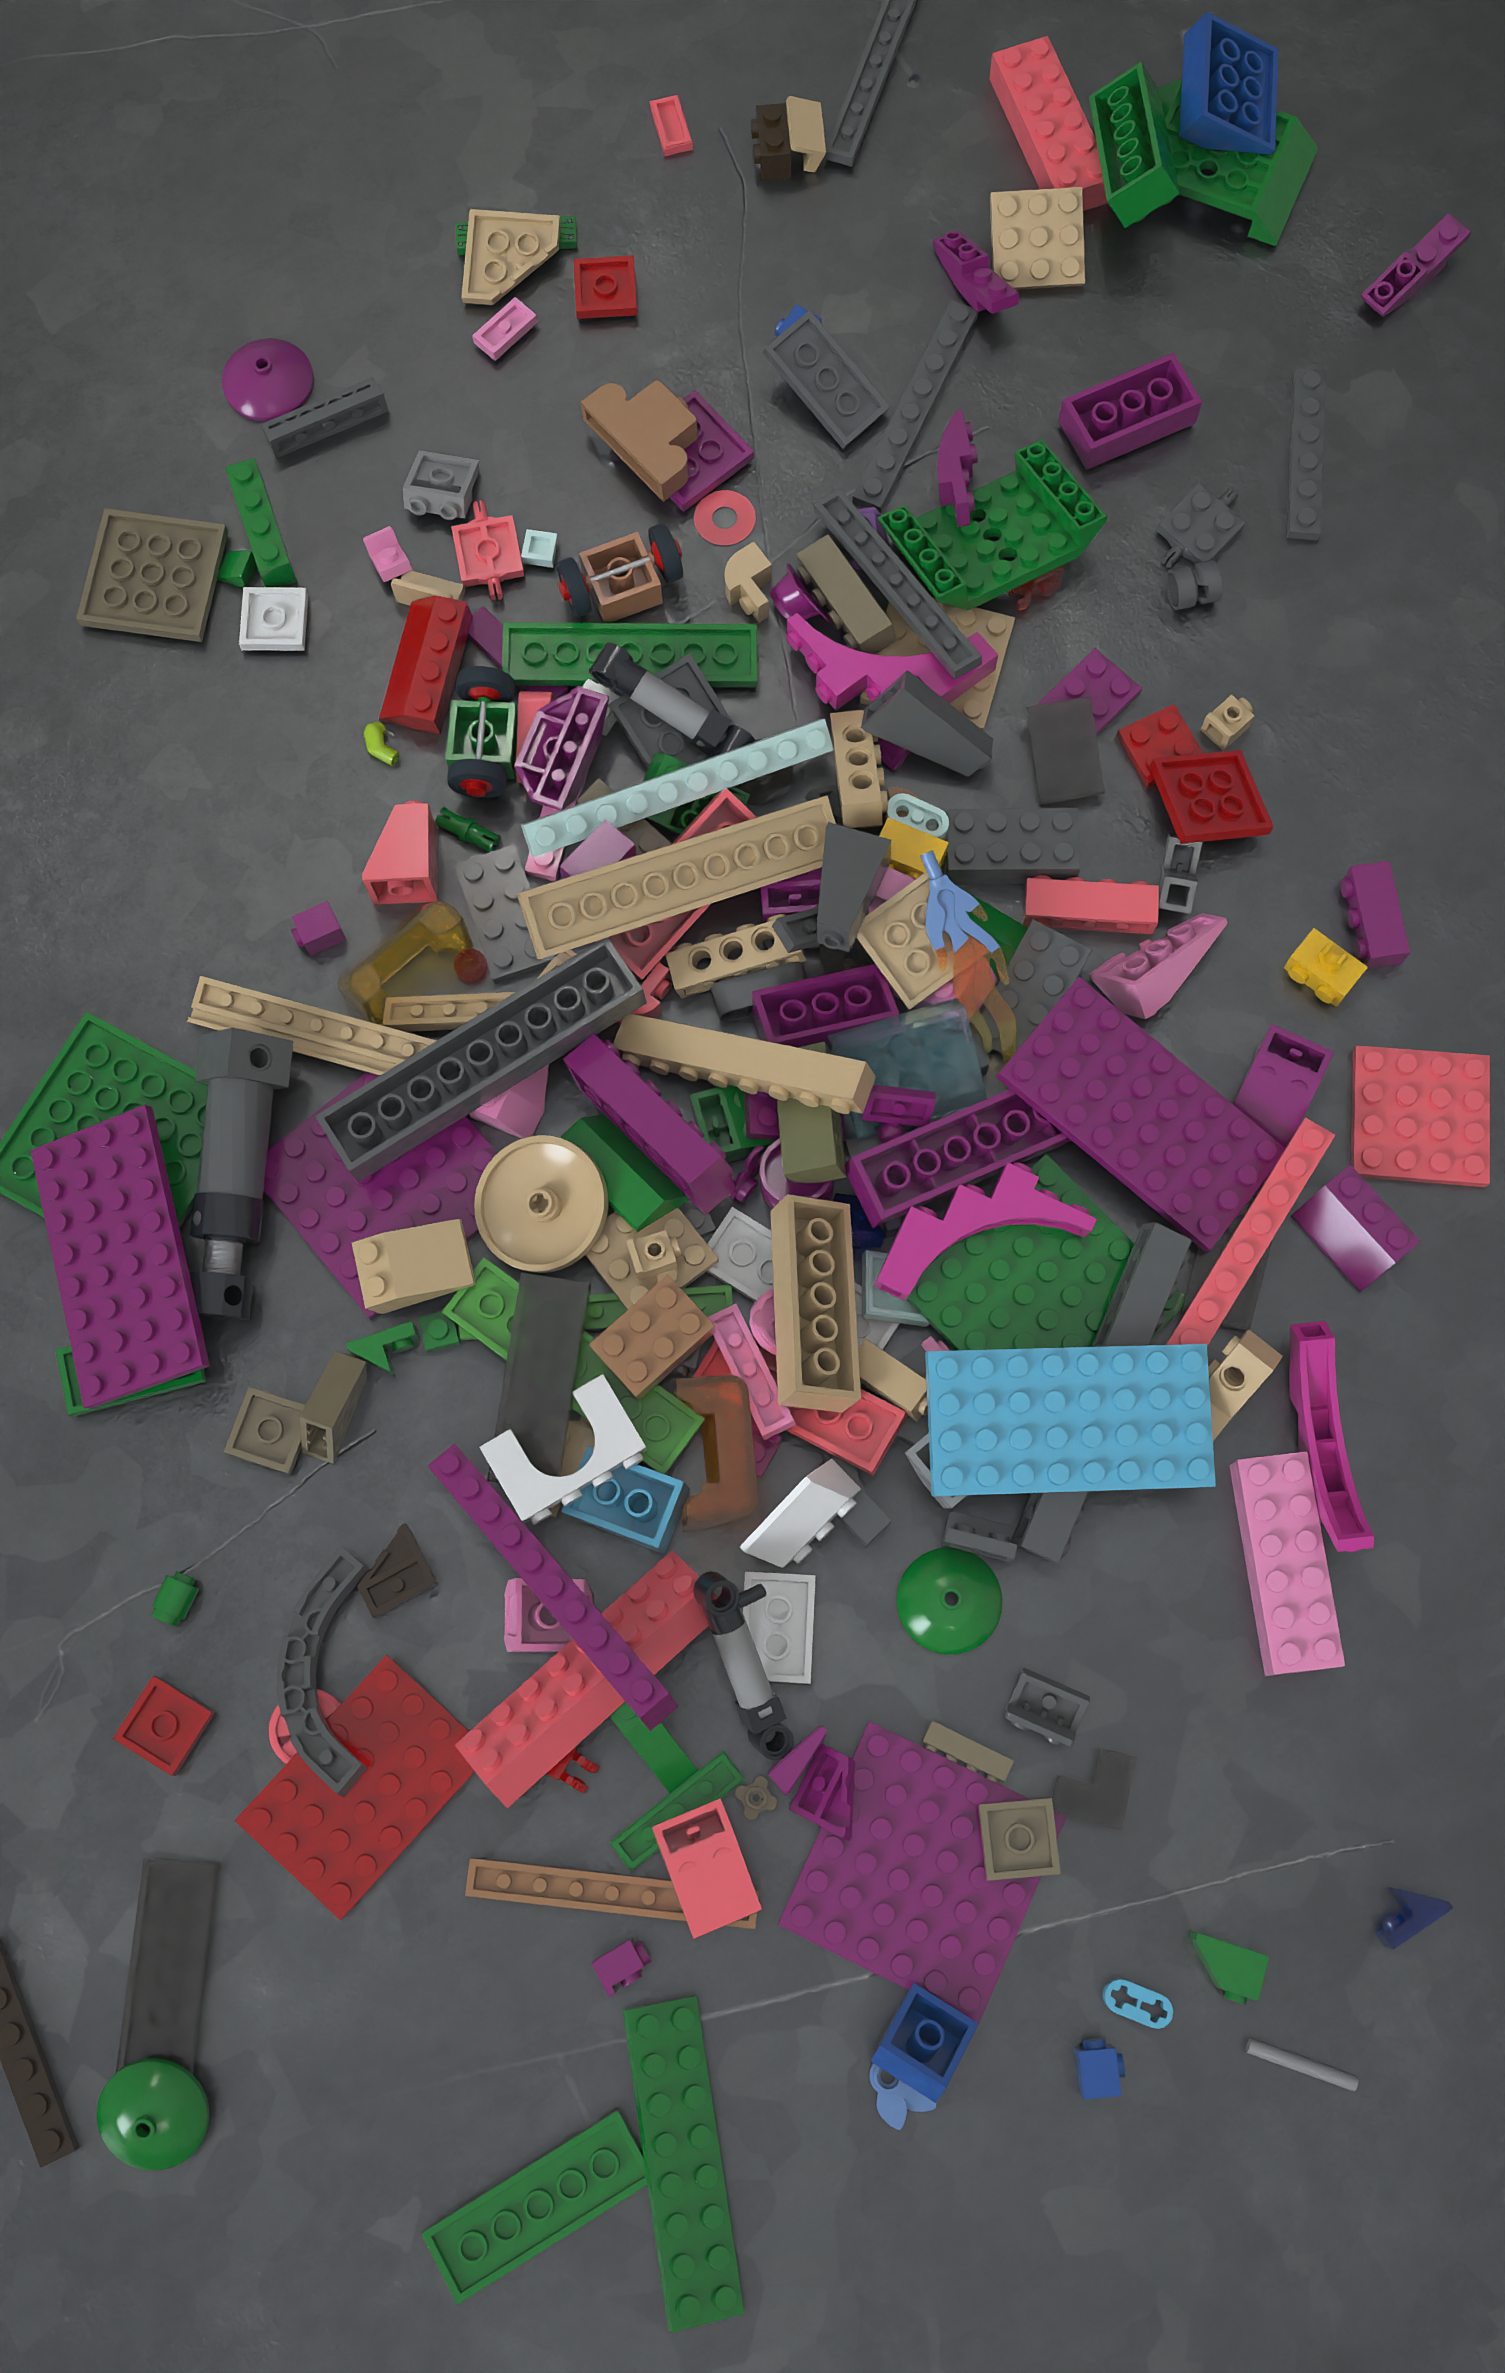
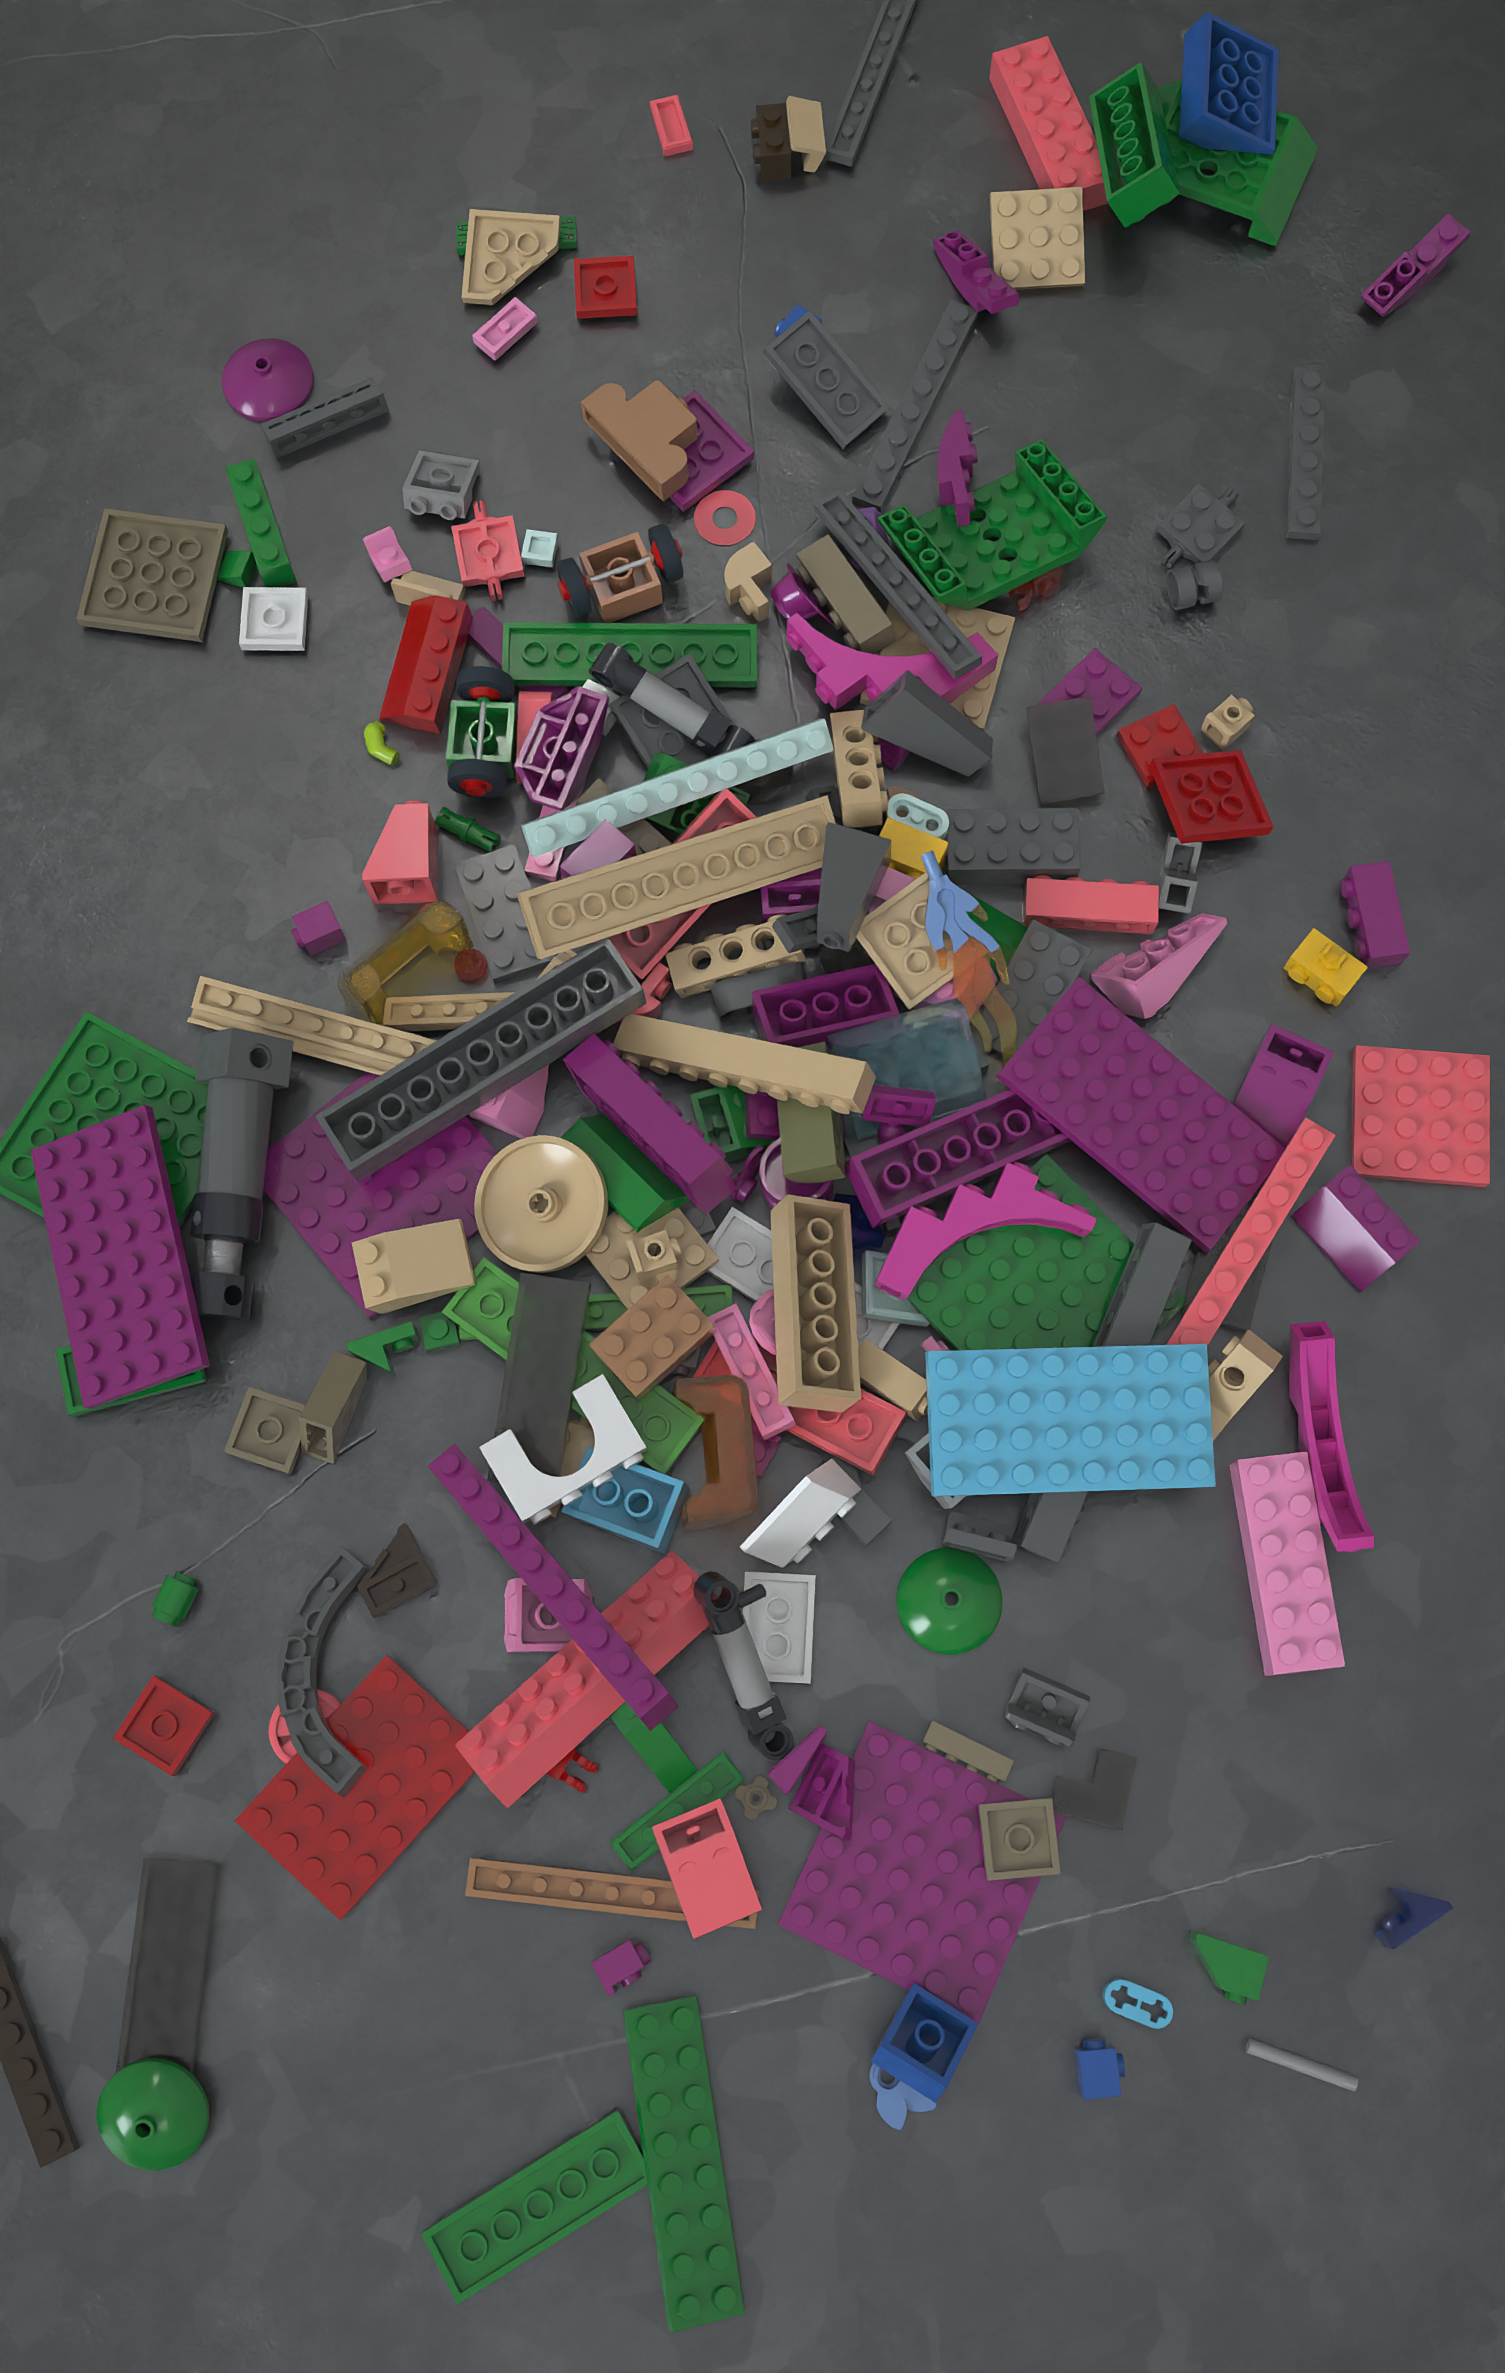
magenta brick [1058,352,1202,470] -> none

